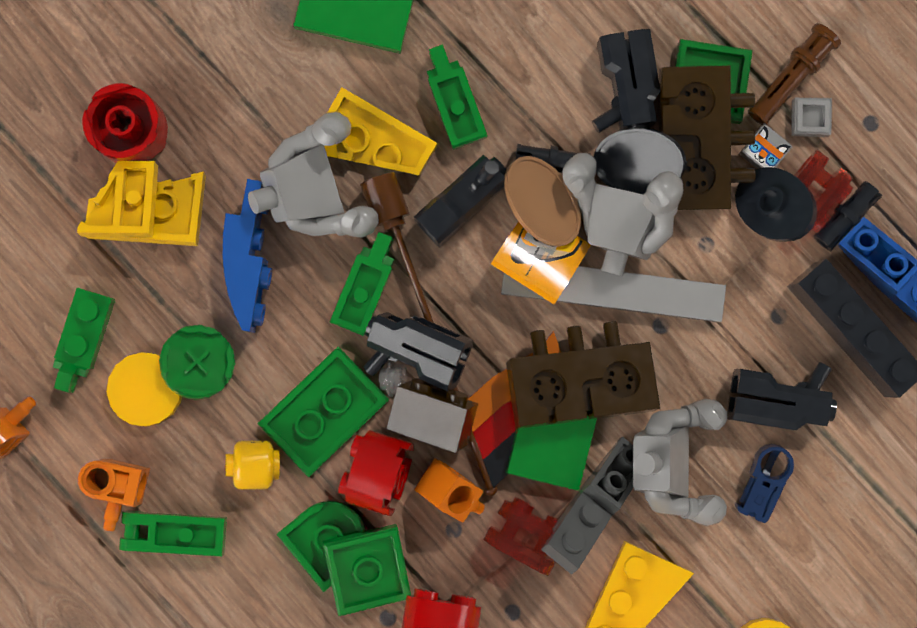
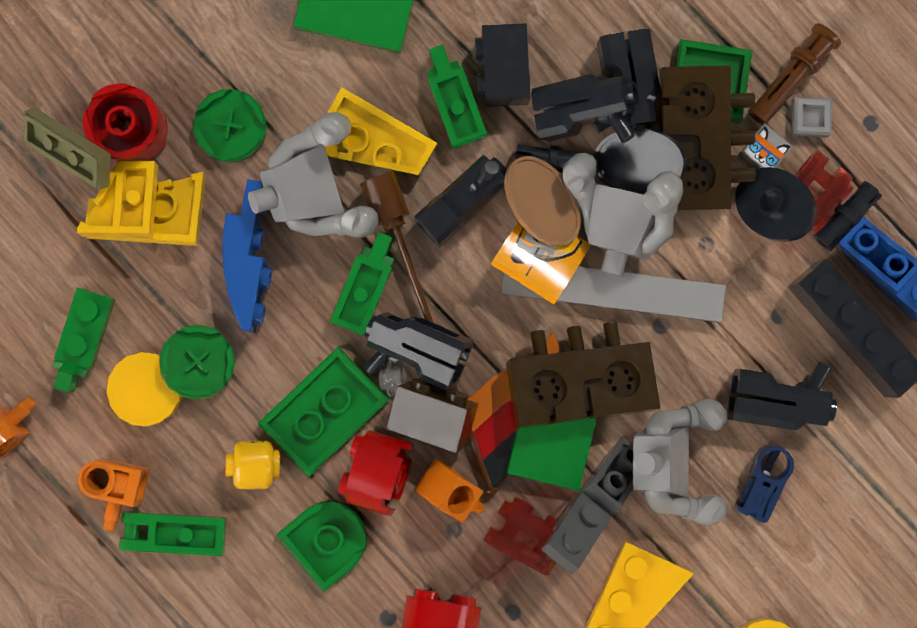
green tile [322,524,411,617] -> none
none -> olive tile [24,107,110,190]
none -> green tile [193,89,267,163]
none -> black brick [475,23,531,107]
none -> black piece [531,74,639,143]

